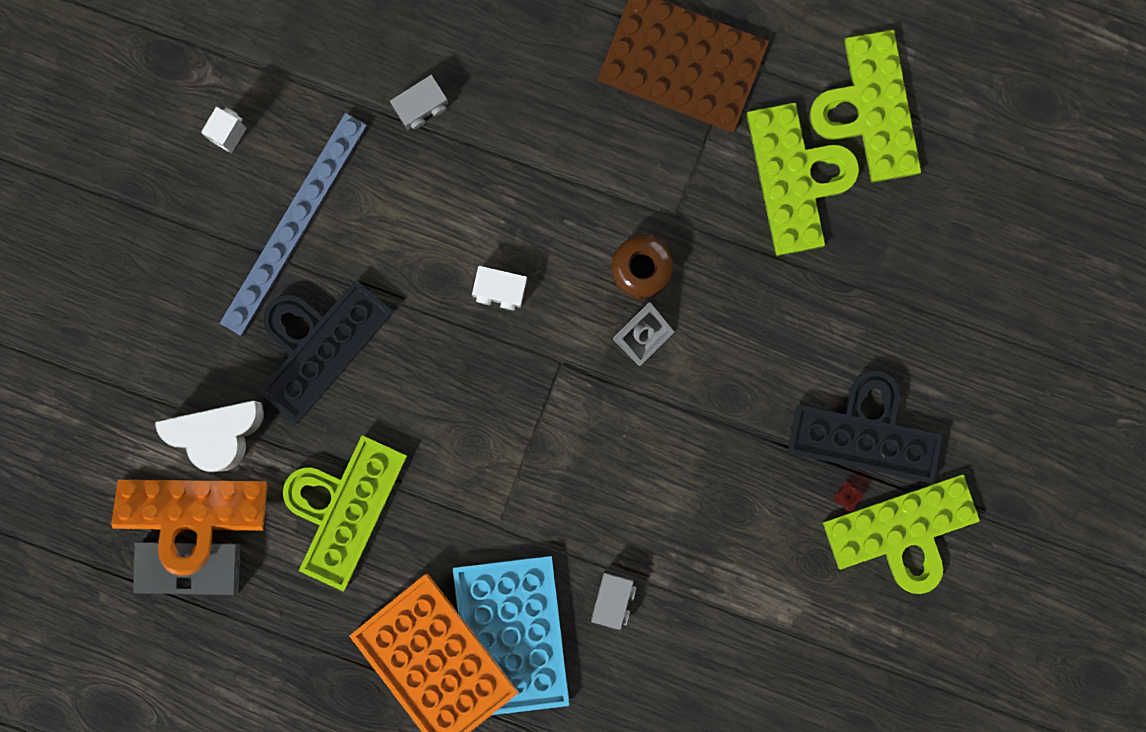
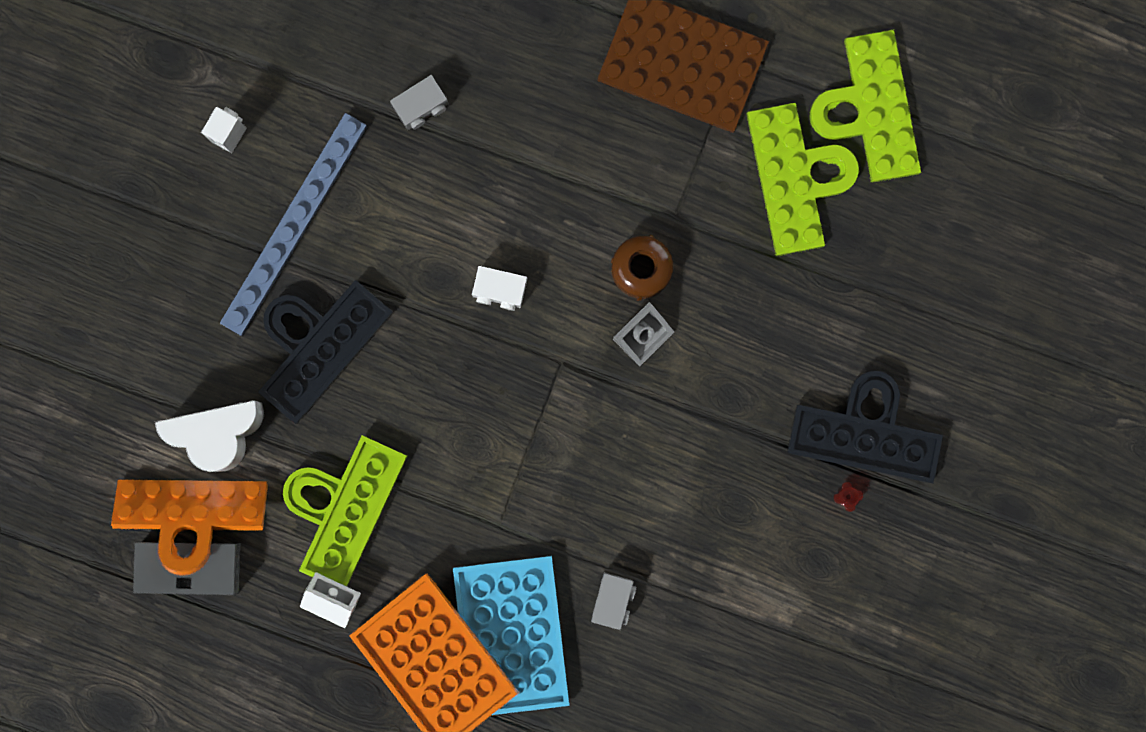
lime plate [822,475,980,594] -> none
none -> white brick [300,573,361,628]

